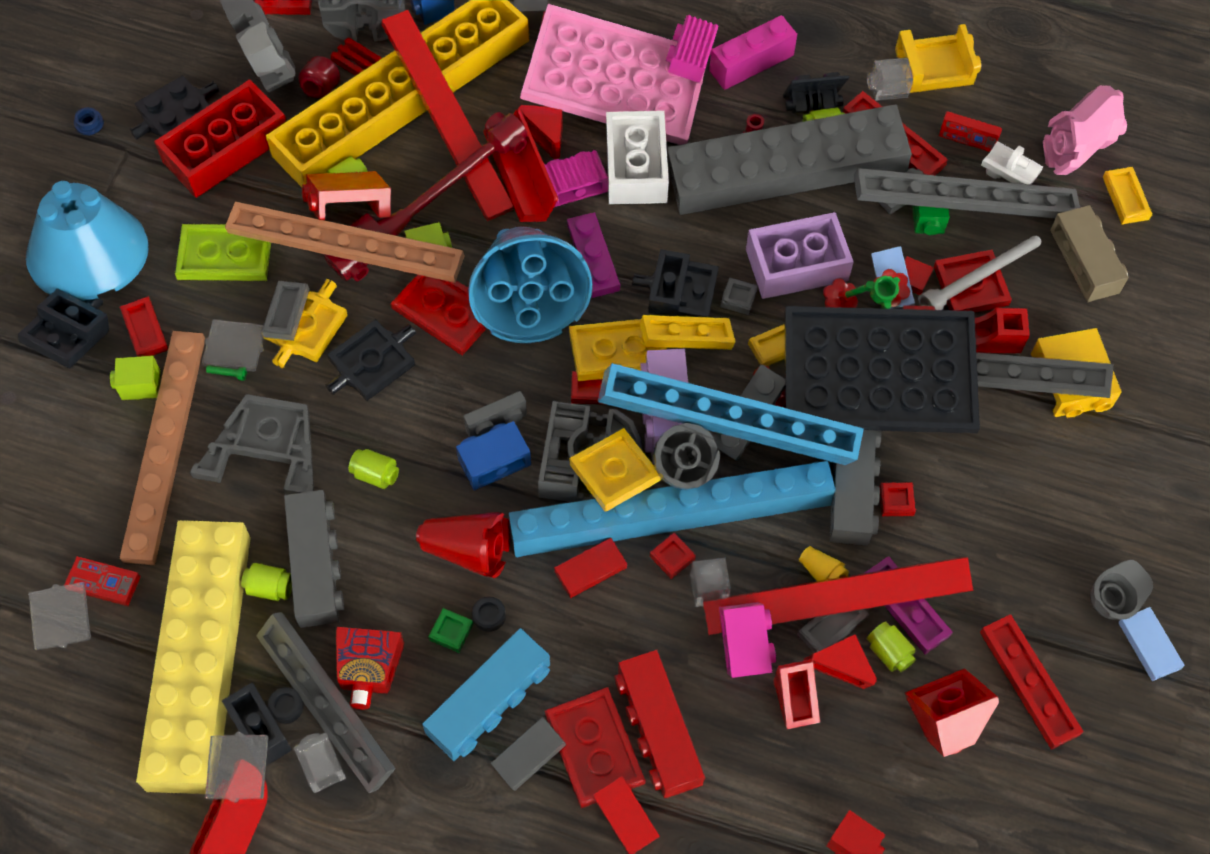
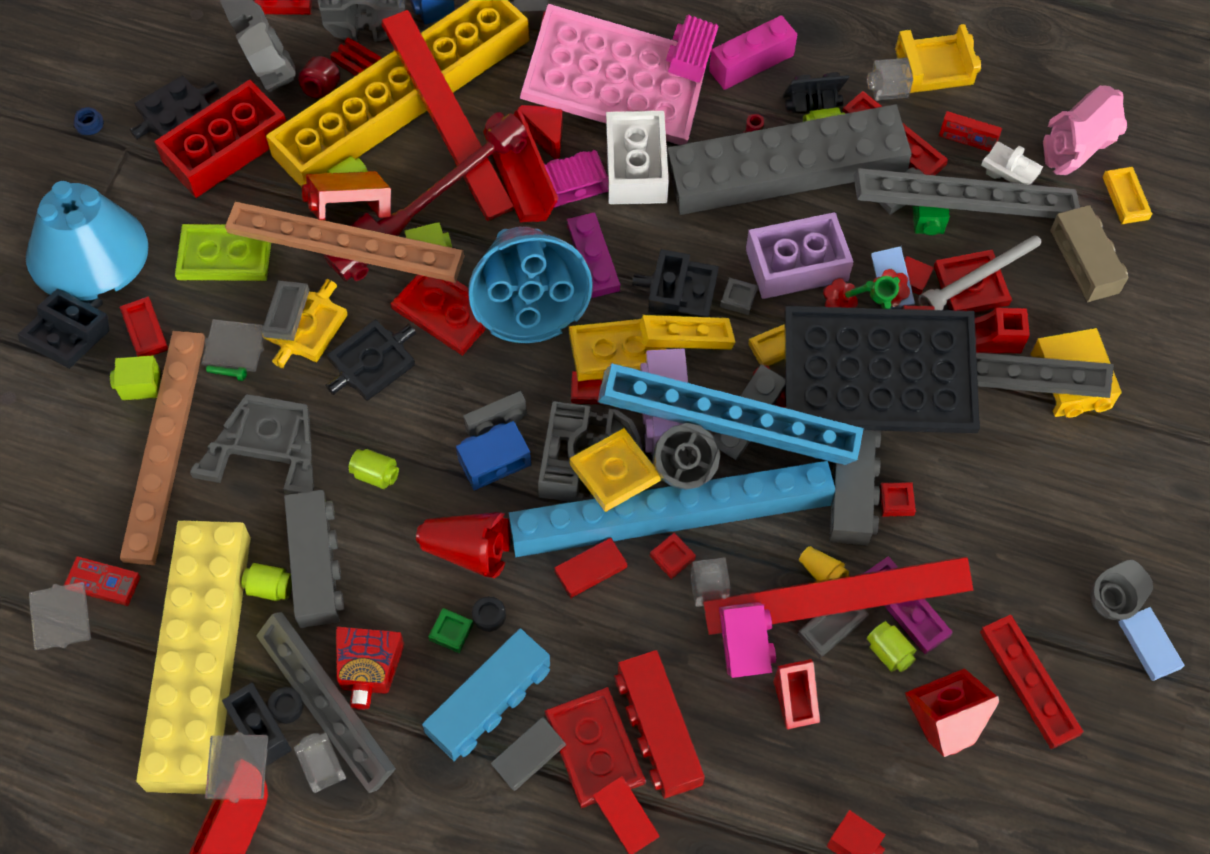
red slope [803,635,877,689] -> none

